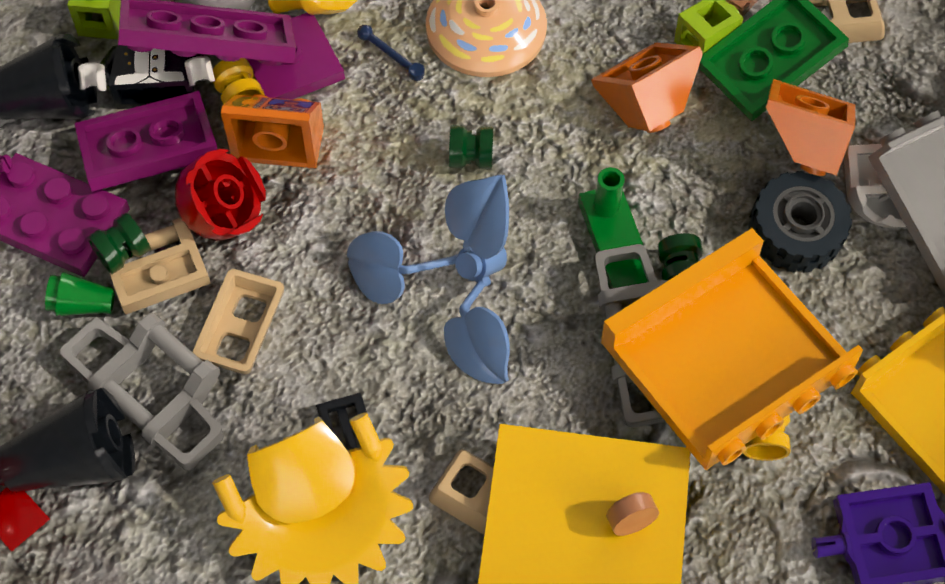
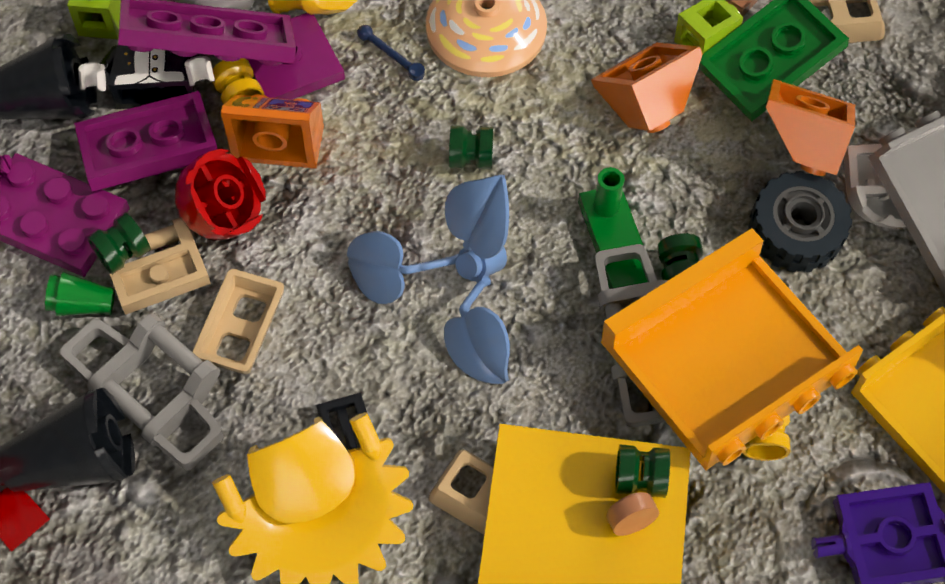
none -> dark green wheel [615,445,670,498]

